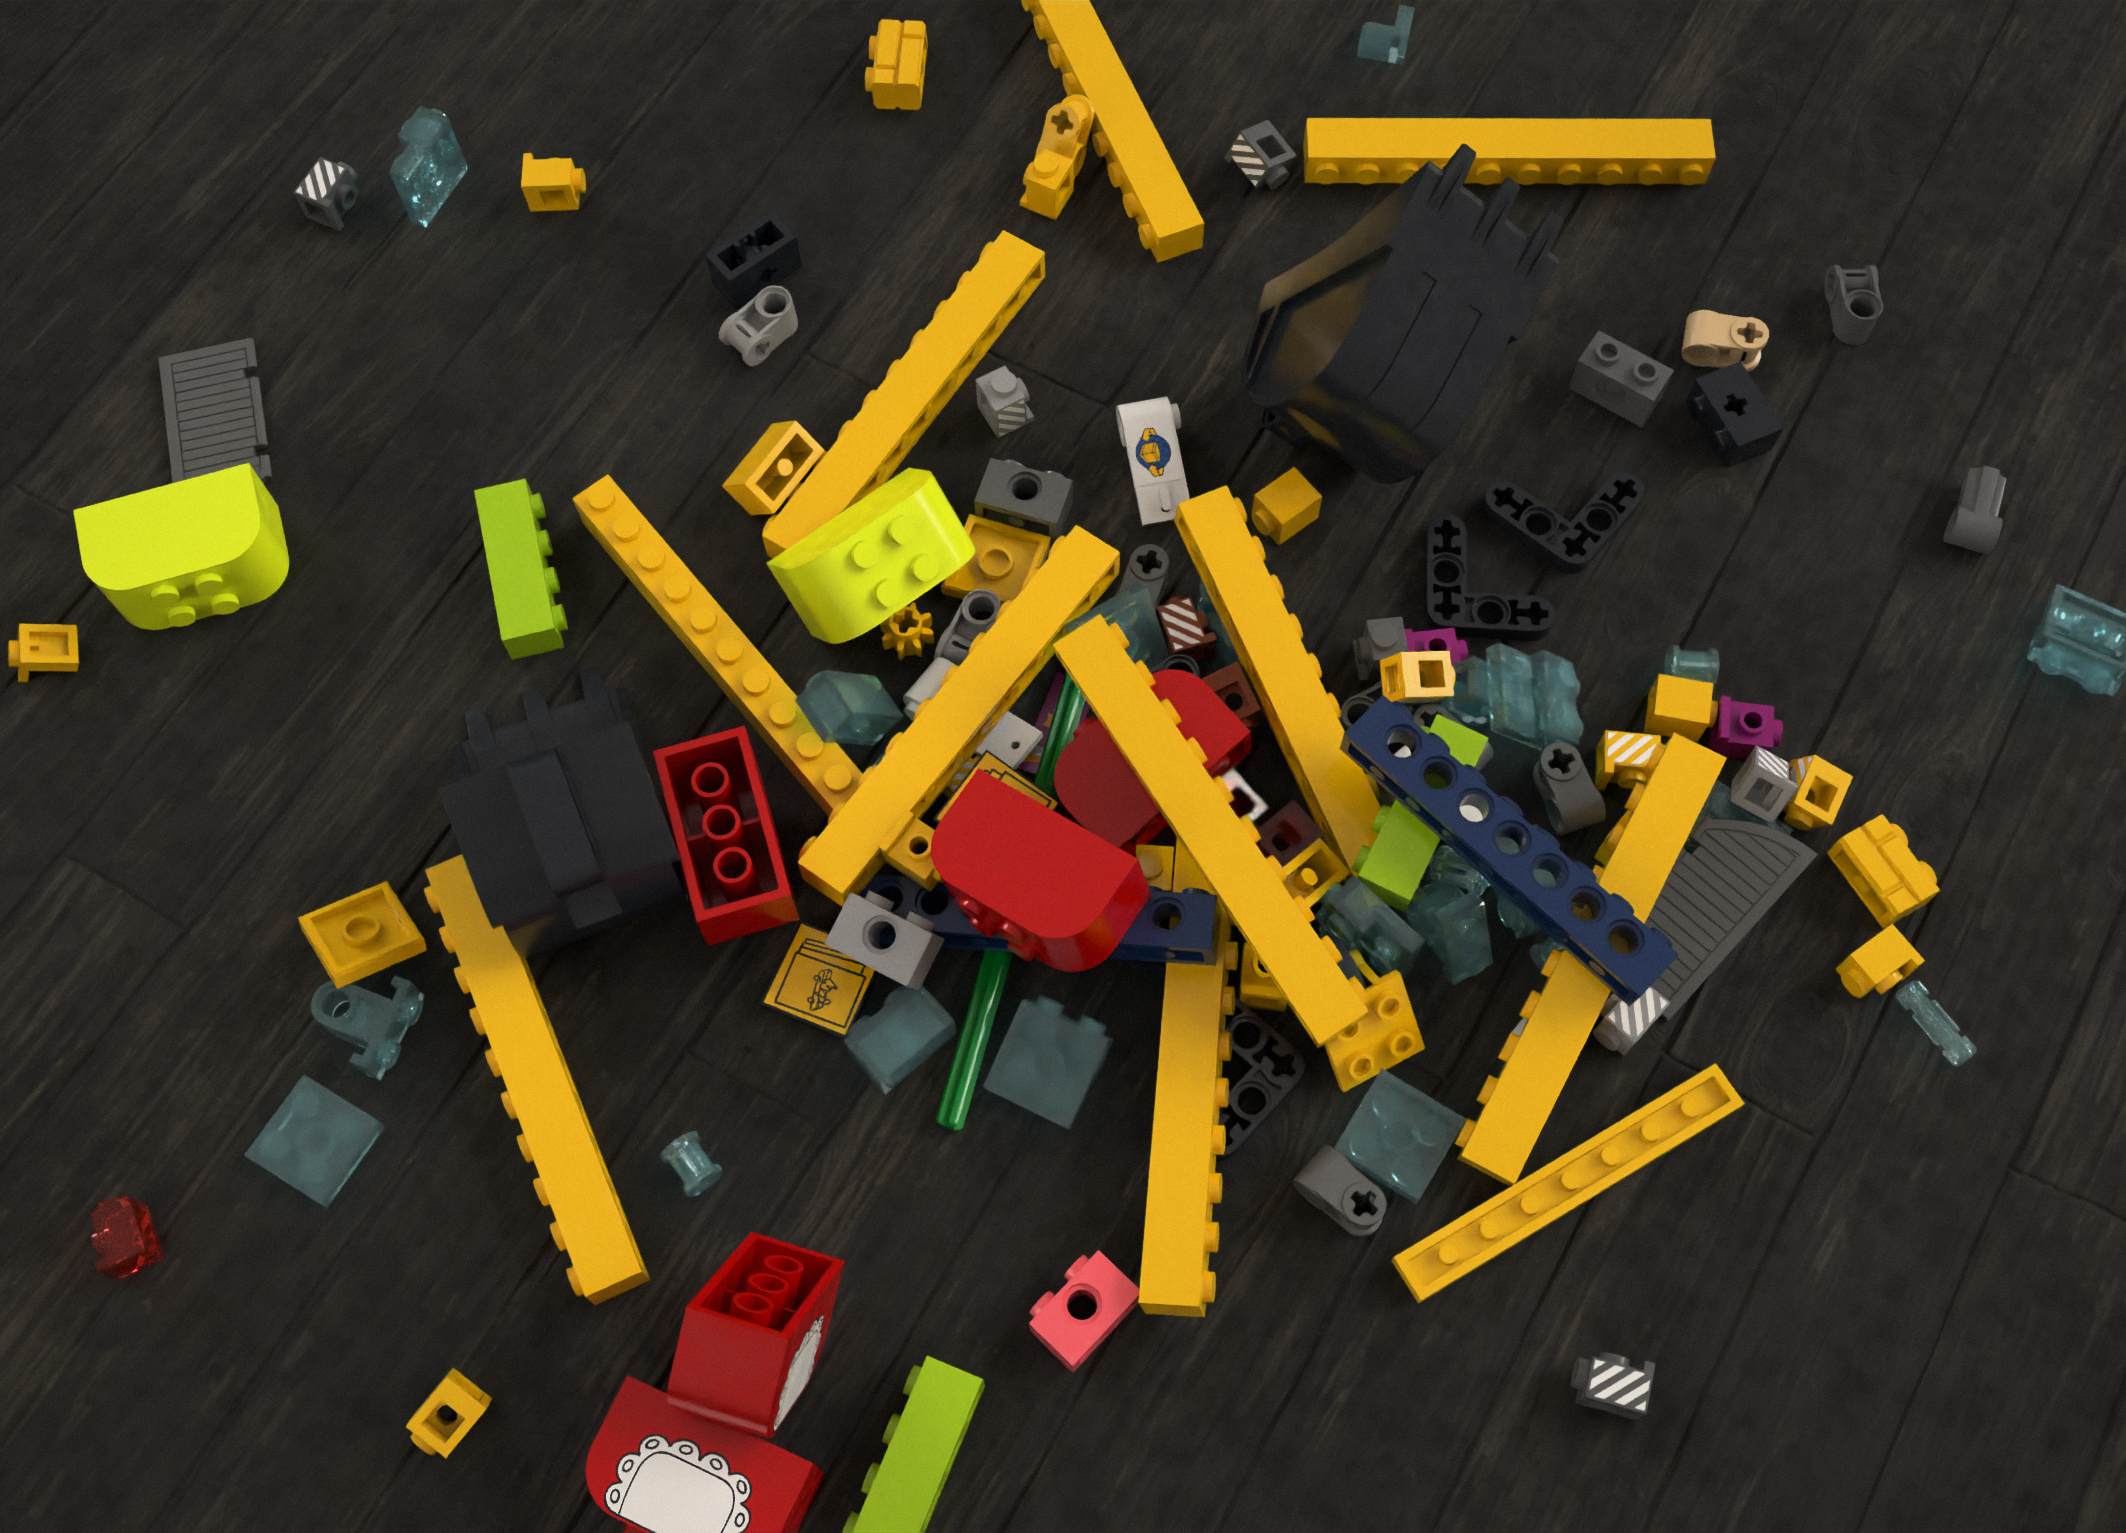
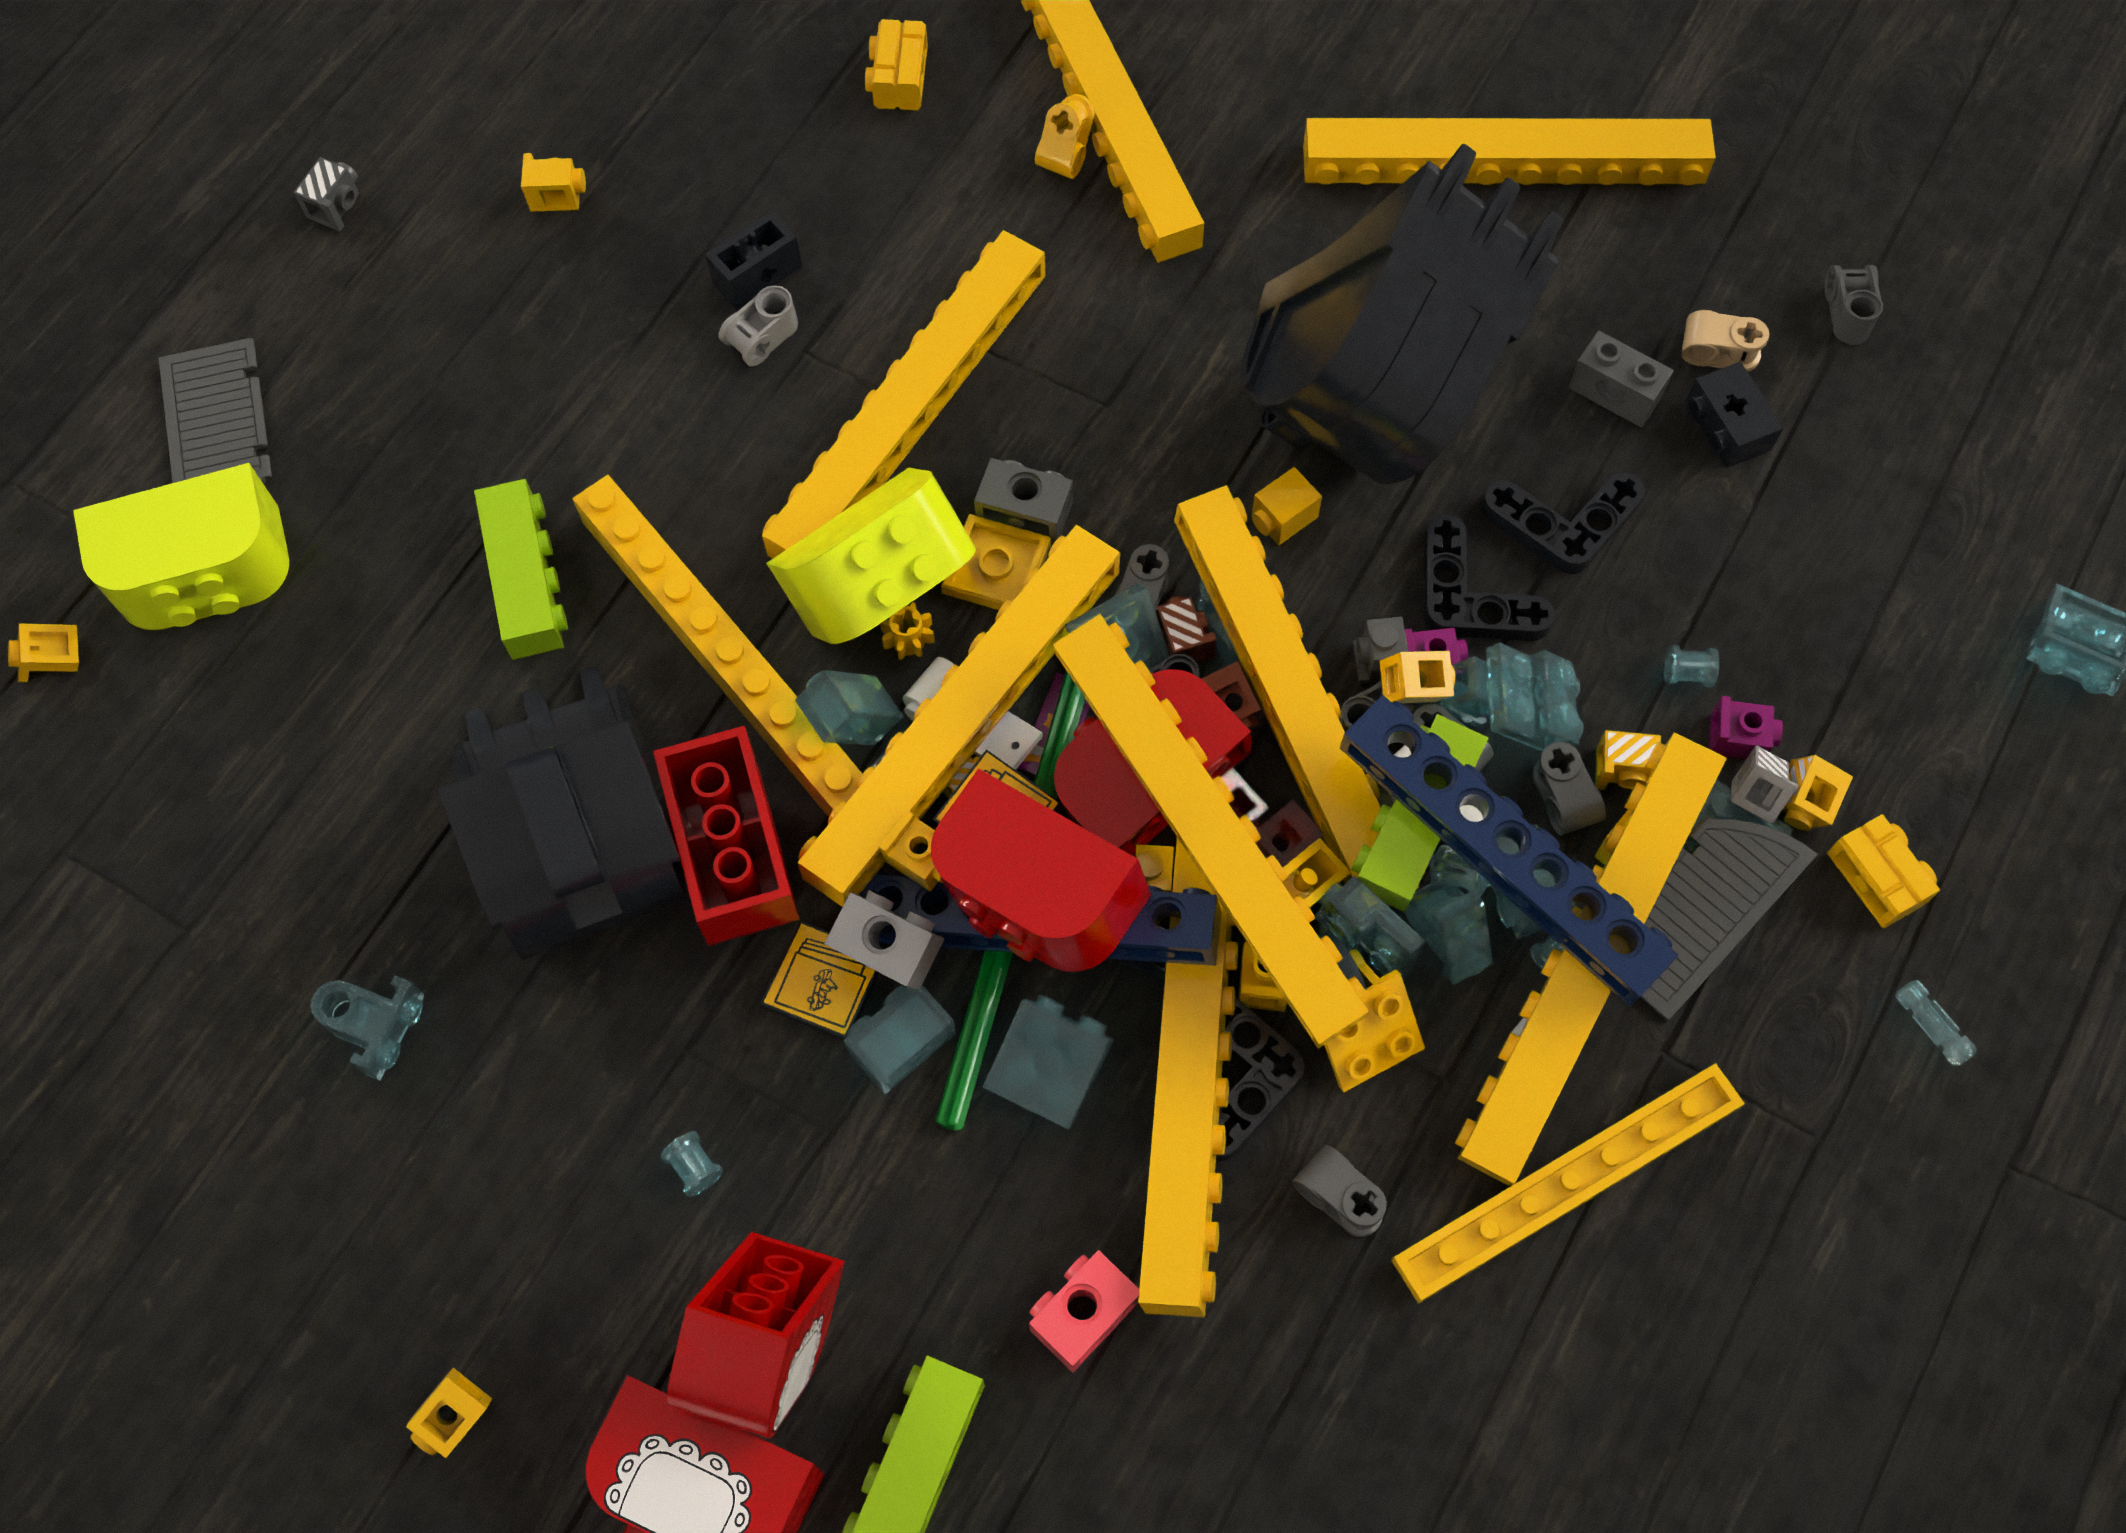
clear red brick [90,1196,165,1280] -> none
clear light blue plate [244,1075,385,1208] -> none
yellow tile [298,881,427,989] -> none
clear light blue plate [389,106,468,228] -> none
yellow brick [424,854,650,1305] -> none
yellow brick [722,420,825,515] -> none
light grey piece [934,588,1001,666] -> none
light grey brick [975,365,1034,438] -> none
yellow brick [1020,149,1074,220] -> none
white door [1116,397,1190,527] -> none
dark grey brick [1224,120,1297,189] -> none
clear light blue plate [1334,1069,1466,1204] -> none
clear light blue panel [1357,5,1415,65] -> none
dark grey brick [1571,1352,1656,1420] -> none
light grey brick [1593,986,1670,1056] -> none
yellow brick [1644,674,1718,742] -> none
yellow brick [1835,924,1925,999] -> none
dark grey piece [1943,466,2006,555] -> none

